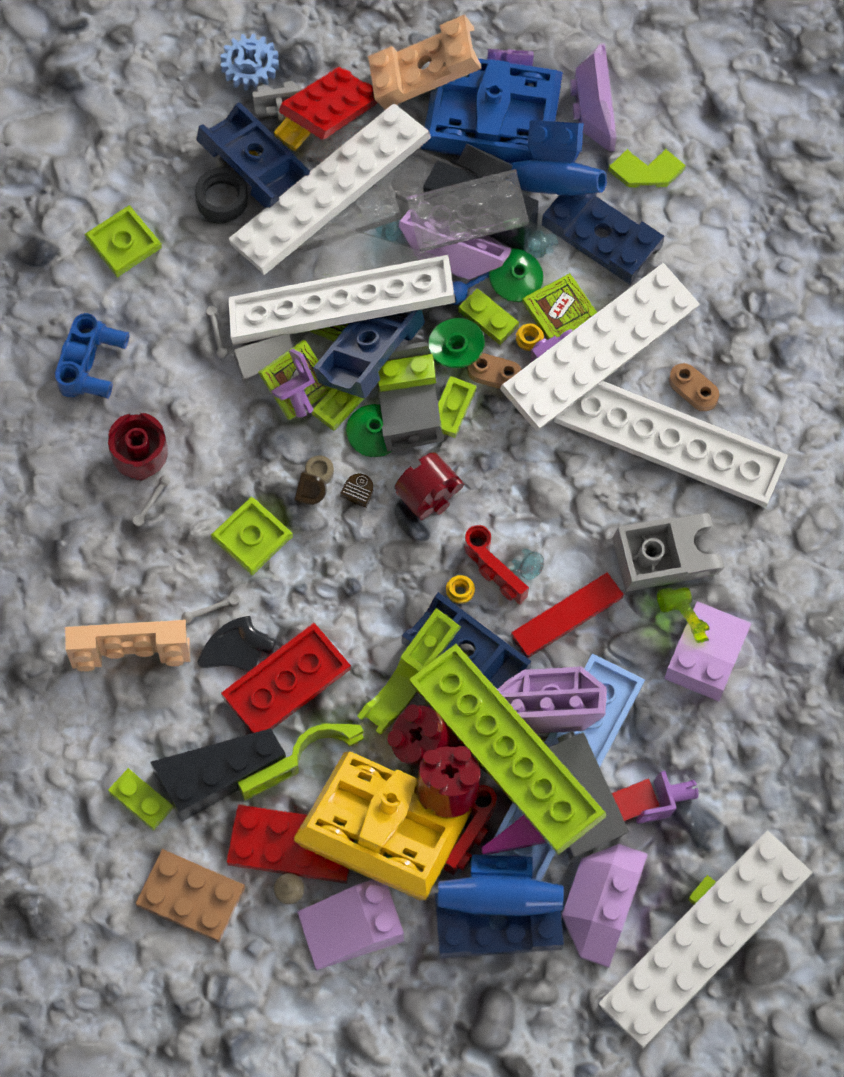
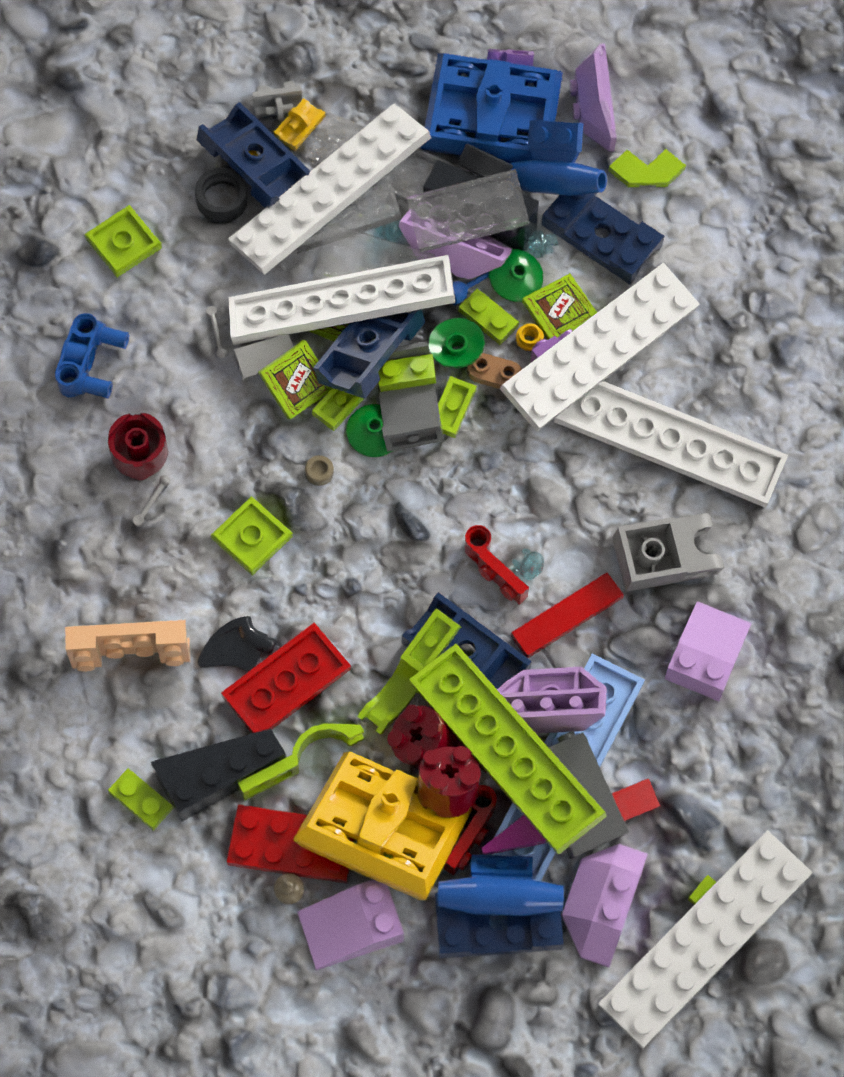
medium nougat plate [135,849,245,943] -> none
light grey hinge [181,594,240,623] -> none
light blue gear [220,33,279,90] -> none
medium lavender bracket [271,349,315,417] -> none
red plate [278,67,378,140] -> none
dark brown tile [294,472,327,505] -> none
dark brown tile [340,473,374,508] -> none
light nougat piece [368,15,481,110] -> none
dark red brick [394,452,464,520] -> none
yellow plate [446,575,475,604] -> none
medium lavender bracket [636,771,699,824] -> none
clear neon green brick [657,587,710,643] -> none
medium nougat plate [669,363,719,411] -> none

